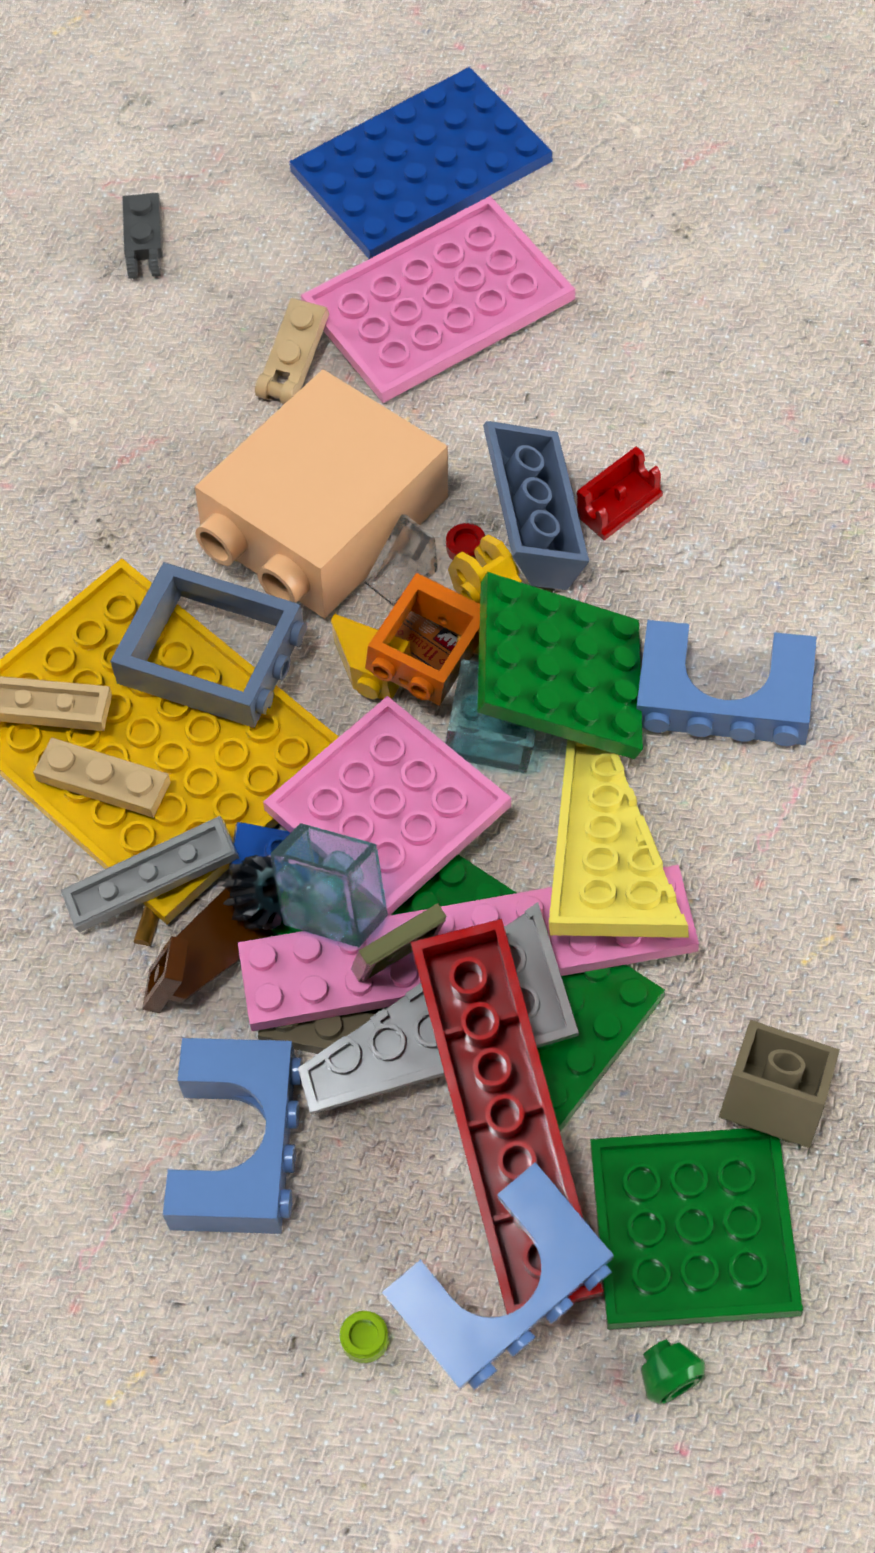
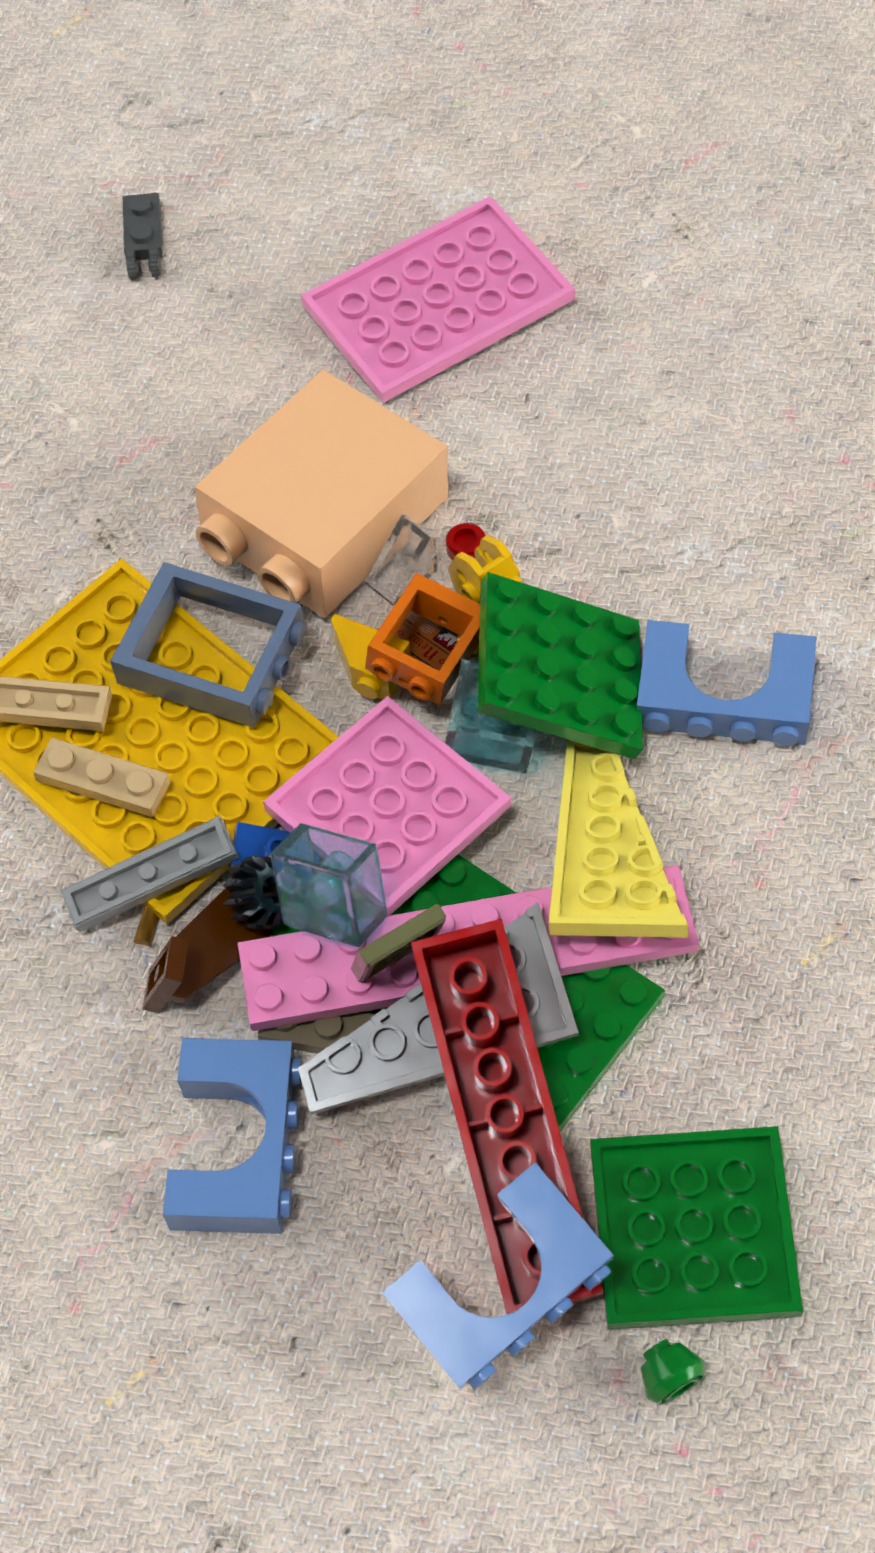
tan plate [255,298,329,404] -> none
blue plate [289,67,552,259] -> none
lime tile [339,1311,389,1363] -> none
sand blue slope [483,421,589,590] -> none
red hinge [577,446,663,541] -> none
dark tan brick [719,1020,840,1148] -> none

